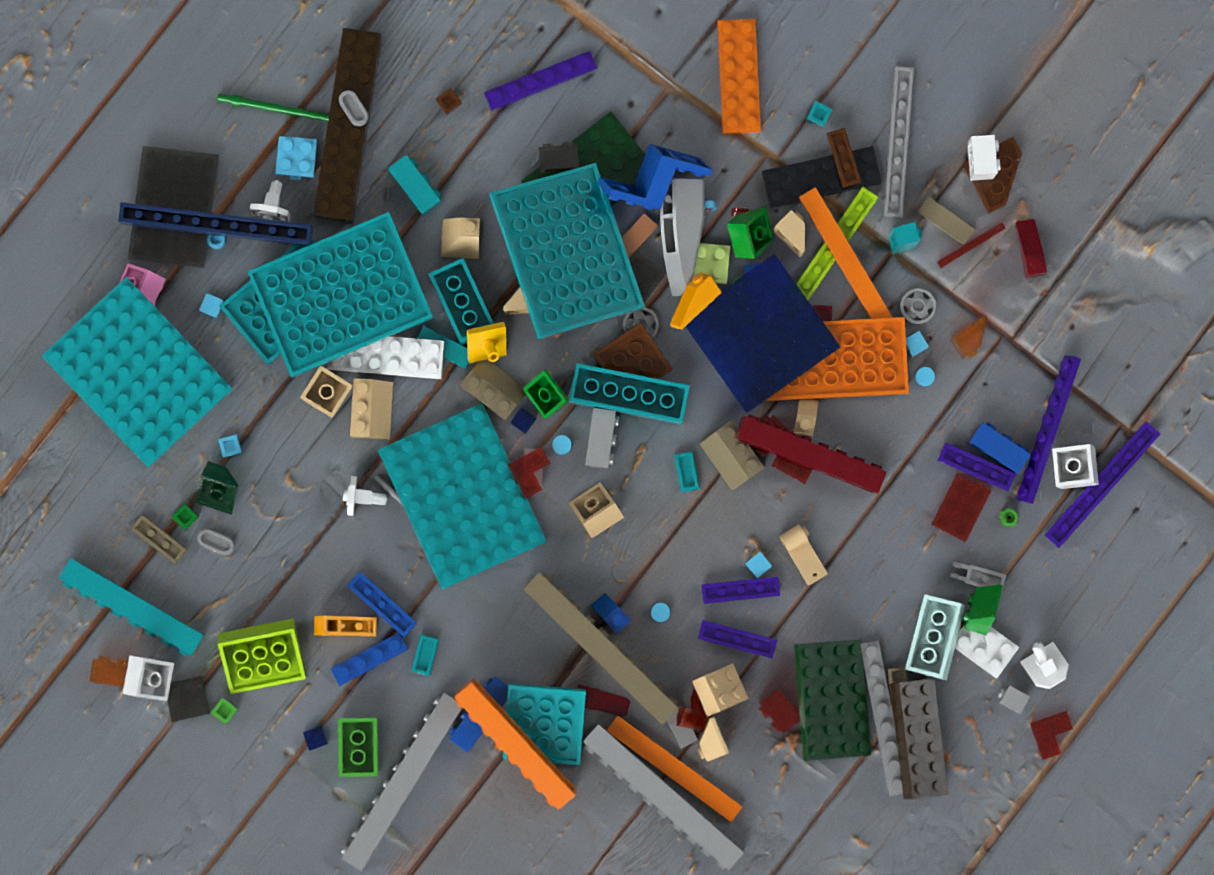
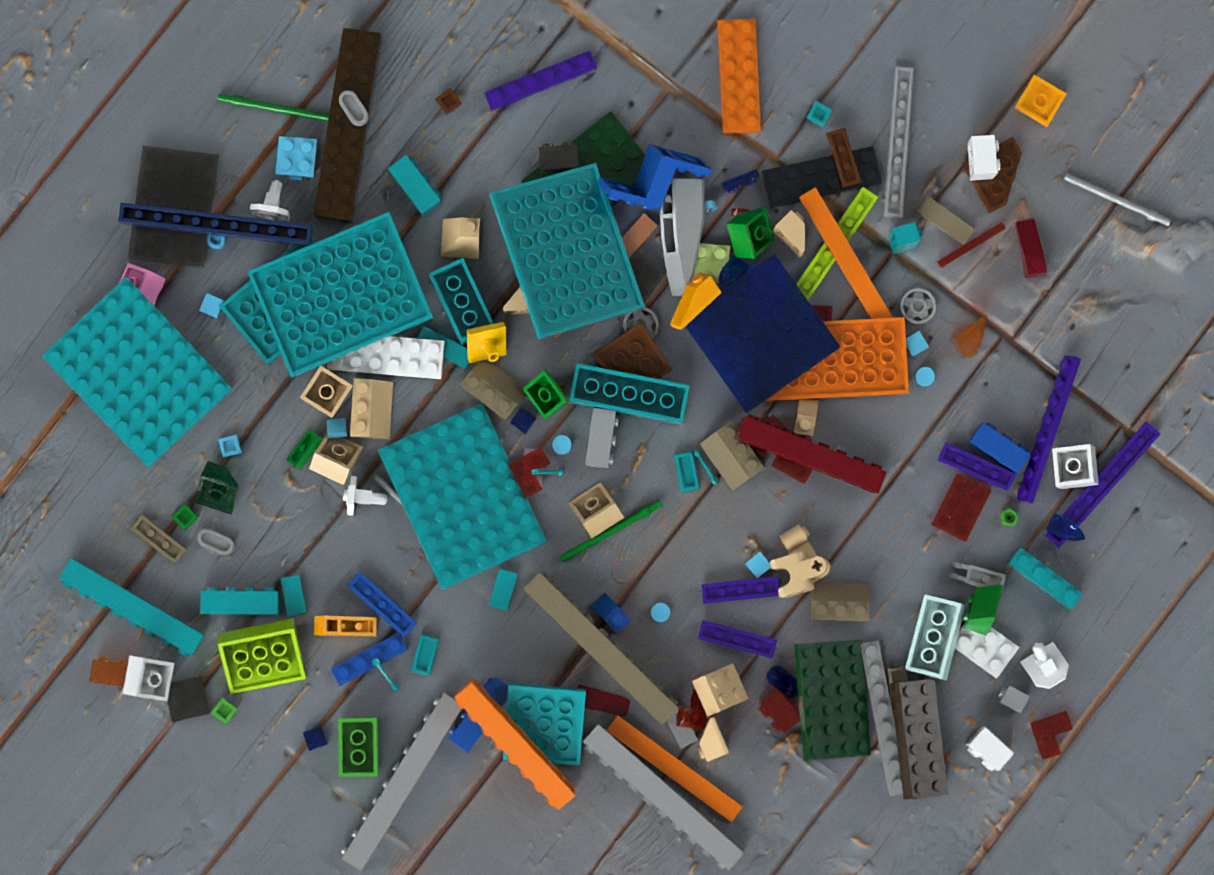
none -> teal brick [200,587,280,615]
none -> teal tile [281,575,307,616]
none -> green plate [286,429,323,470]
none -> tan slope [309,434,363,485]
none -> medium azure tile [327,417,347,439]
none -> teal hinge [372,658,399,691]
none -> teal tile [489,569,518,611]
none -> teal hinge [532,469,565,476]
none -> green bar [560,499,663,563]
none -> teal hinge [693,449,719,484]
none -> clear blue plate [718,255,749,286]
none -> clear blue plate [721,169,760,194]
none -> clear blue plate [767,666,798,699]
none -> tan piece [770,551,831,598]
none -> dark tan slope [810,582,870,622]
none -> white brick [966,727,1014,771]
none -> teal brick [1007,548,1083,610]
none -> light orange plate [1014,75,1067,127]
none -> clear blue plate [1045,512,1085,541]
none -> light grey bar [1063,173,1171,226]

